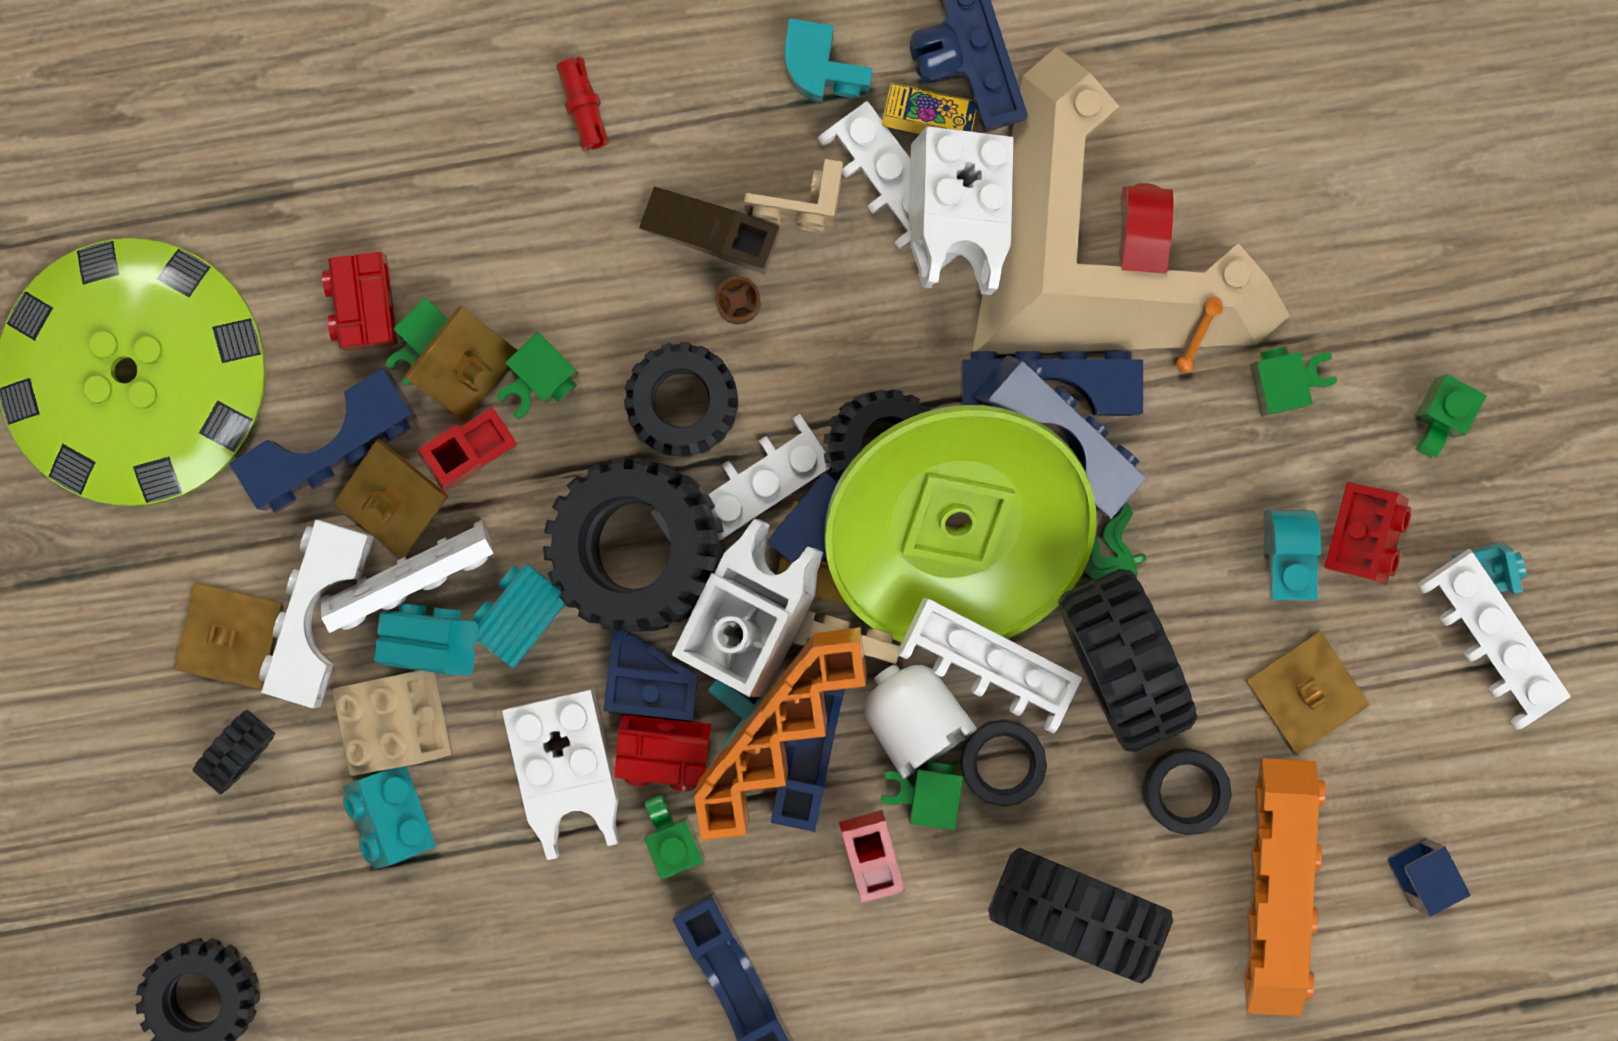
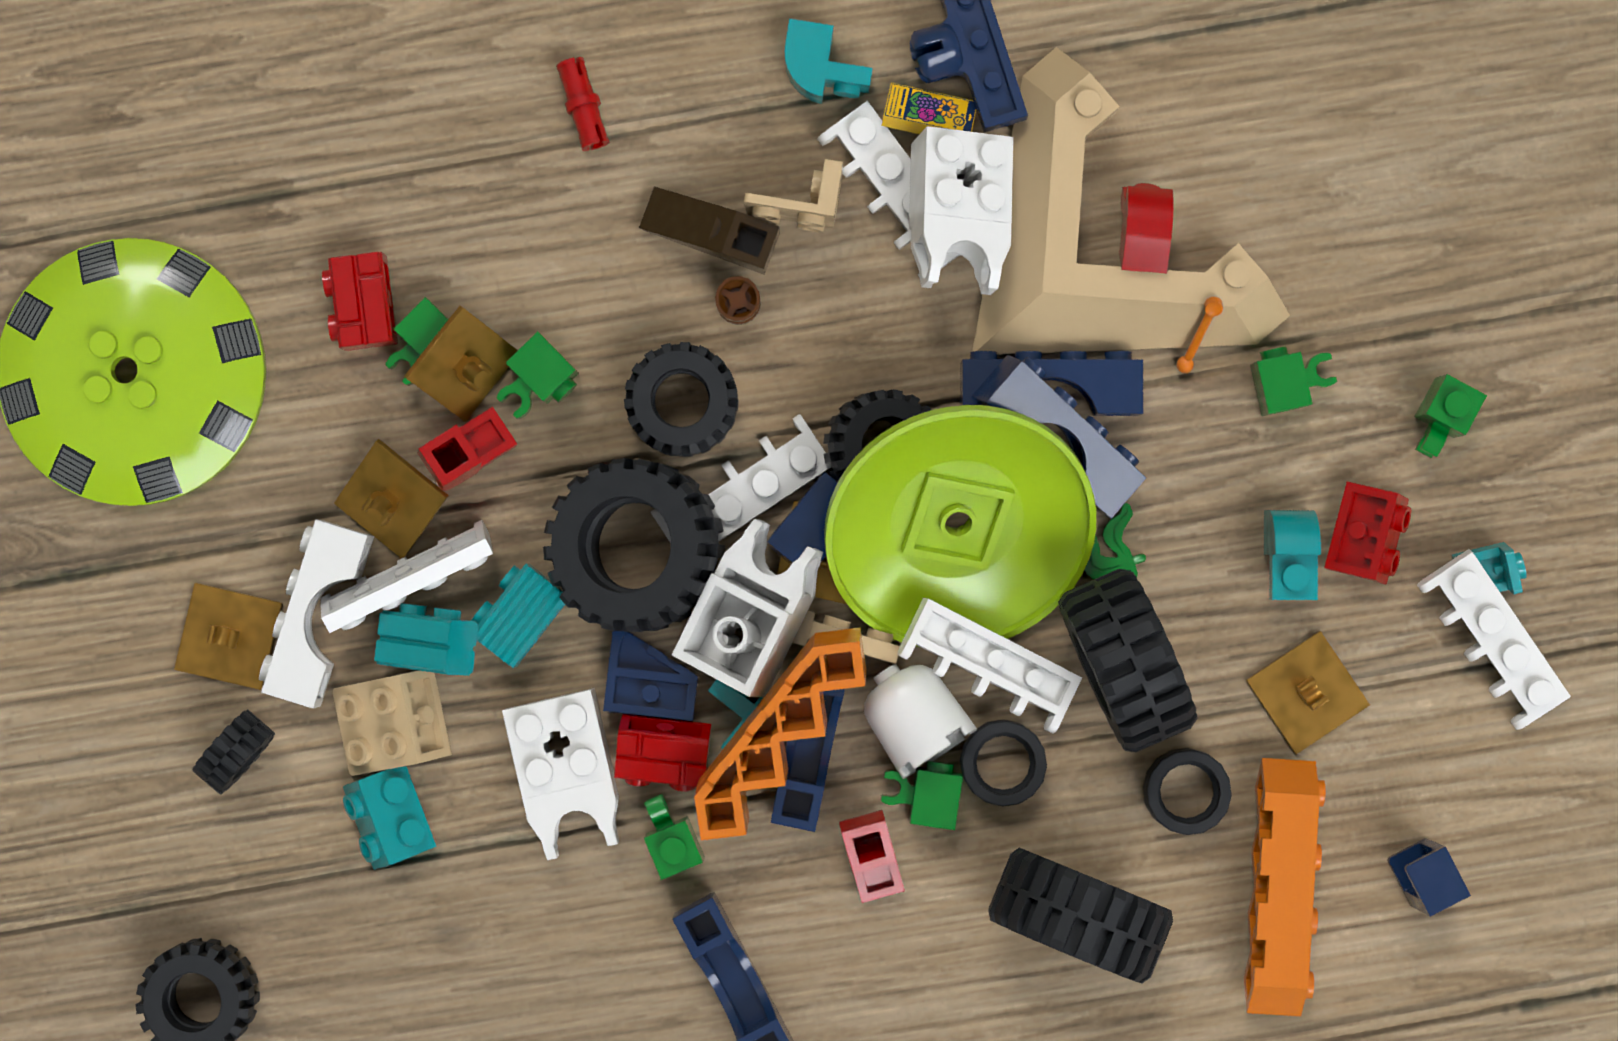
dark blue arch [229,368,417,513] -> none

